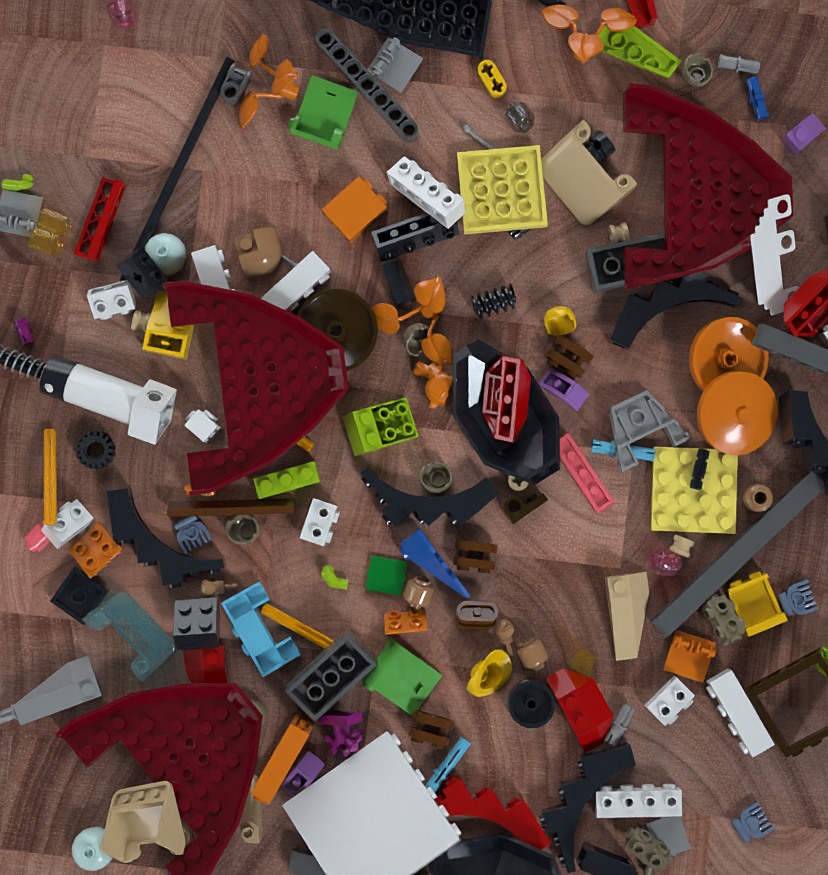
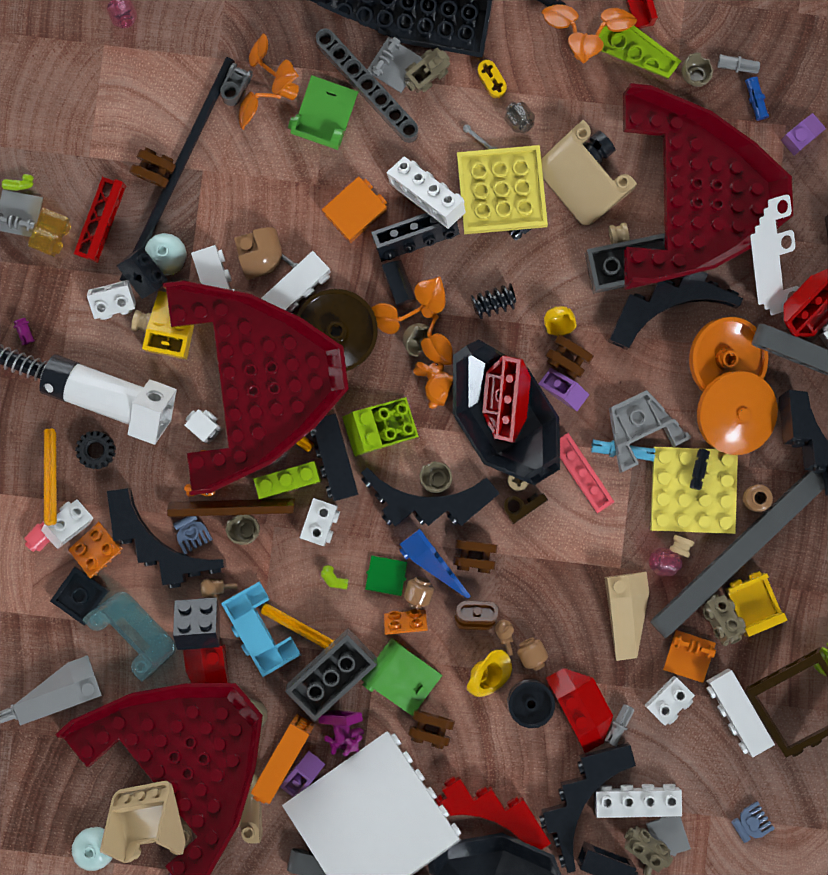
medium azure pin [425,736,471,793] -> none
clear yellow panel [569,647,597,677] -> none
sand blue piece [777,579,819,617] -> none
none -> reddish brown brick [129,147,176,188]
none -> black brick [310,413,359,502]
none -> dark tan brick [404,48,450,93]

